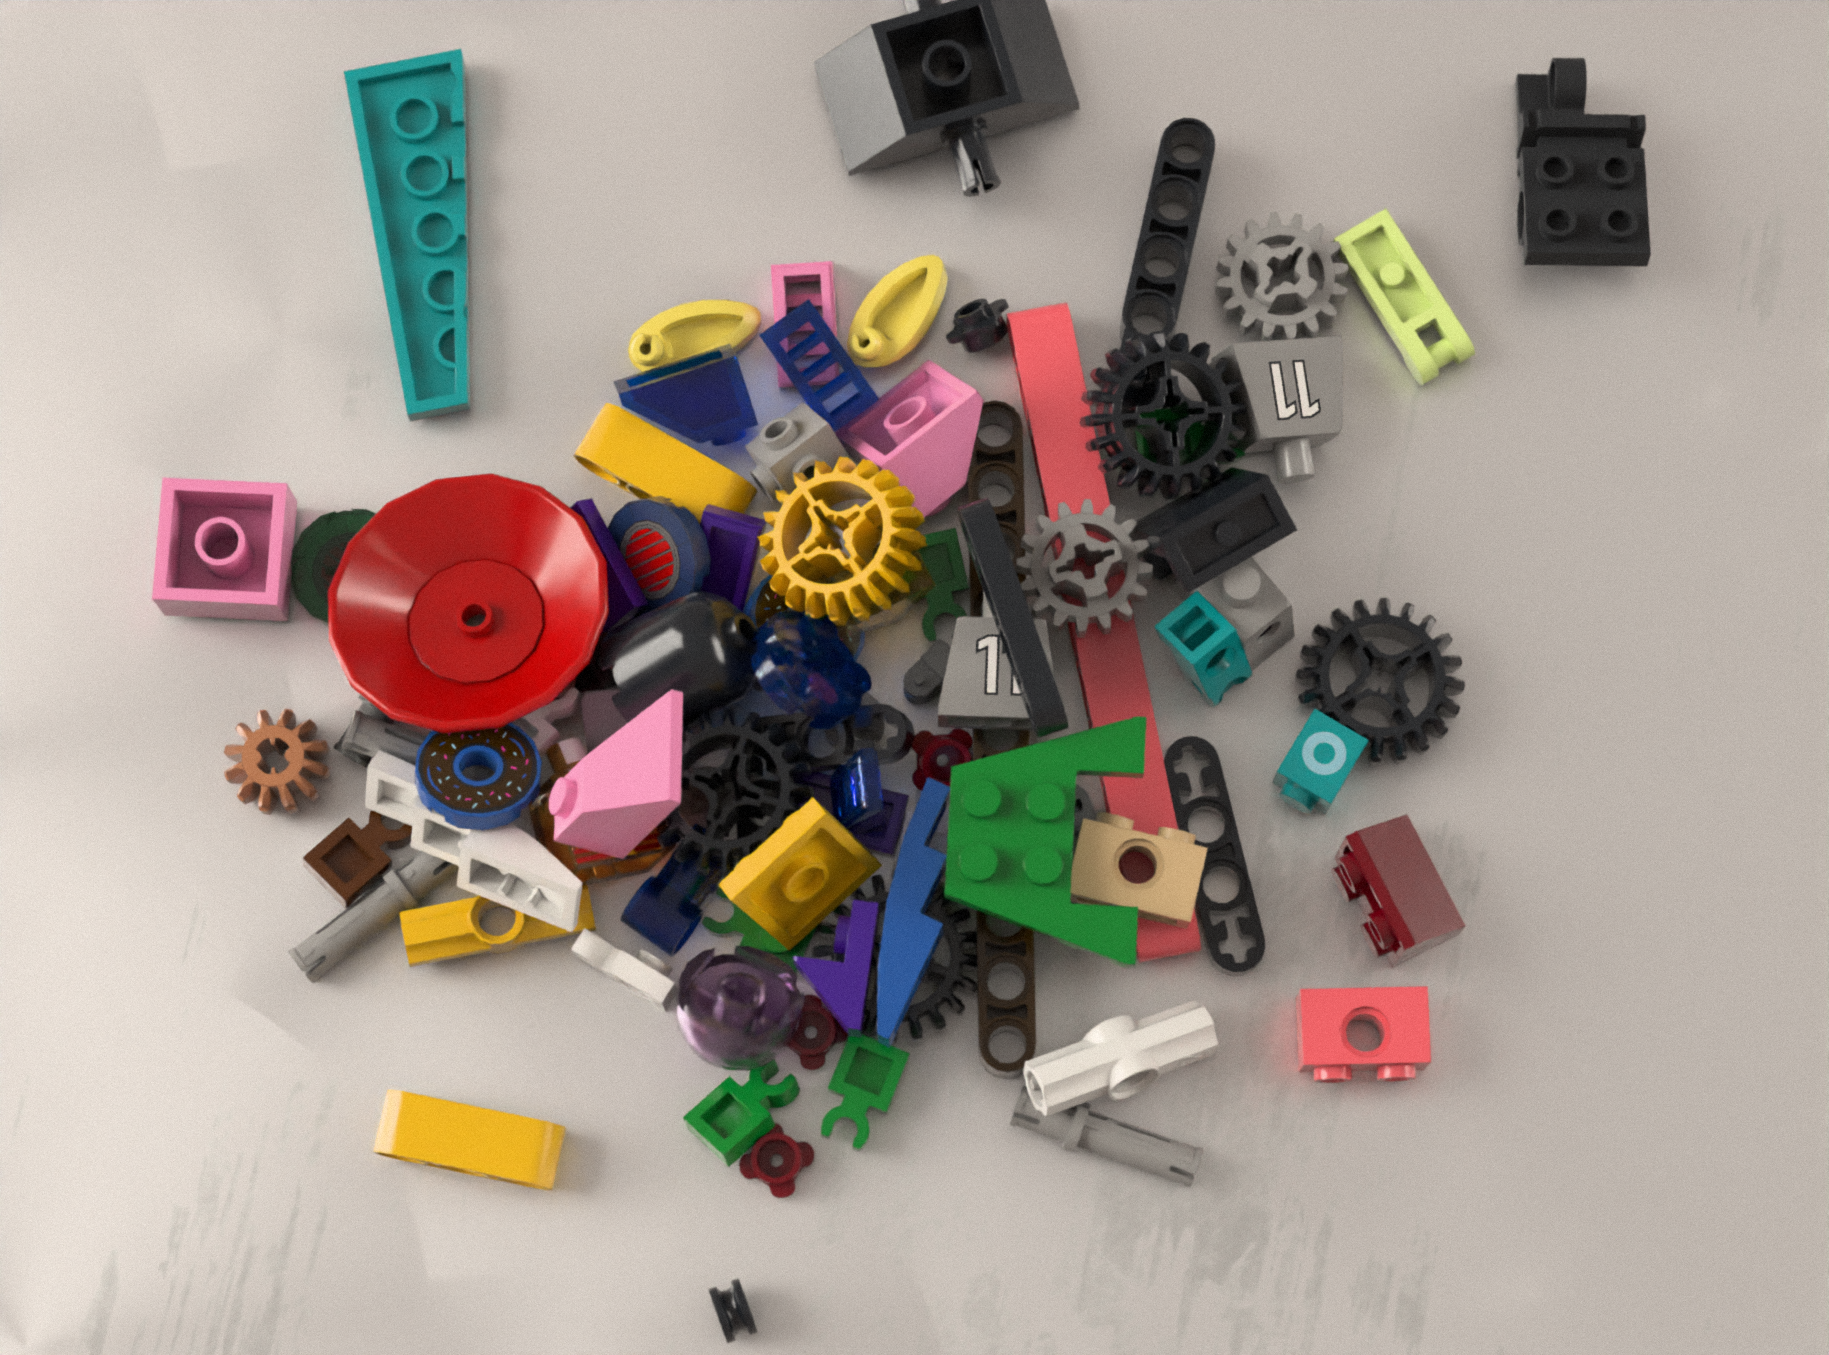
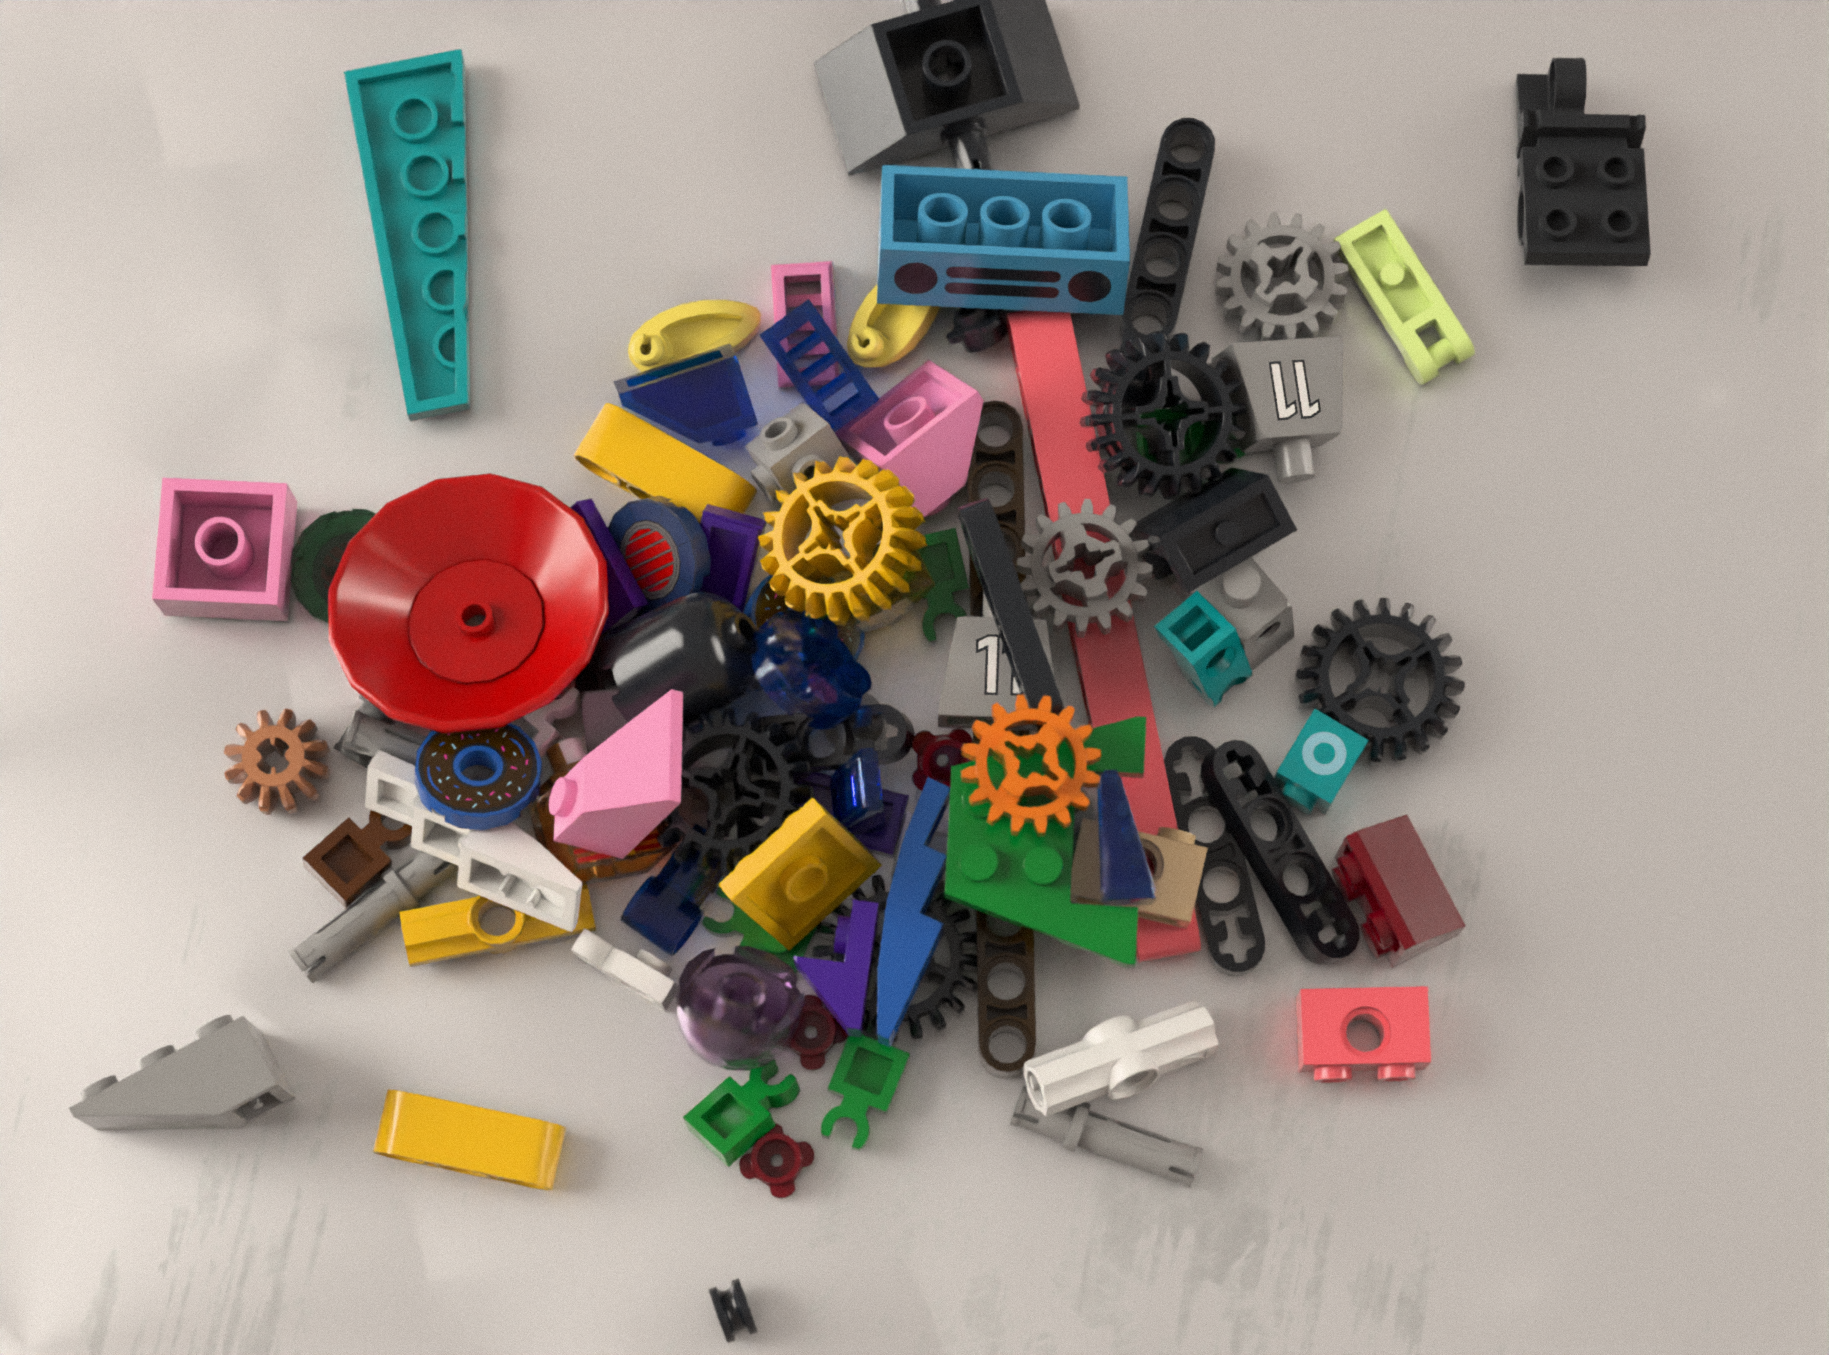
dark grey piece [903,632,954,705] -> none
none -> light grey slope [69,1015,295,1130]
none -> dark azure brick [877,165,1130,315]
none -> orange gear [961,694,1101,837]
none -> clear blue slope [1097,770,1156,906]
none -> black beam [1201,740,1360,965]

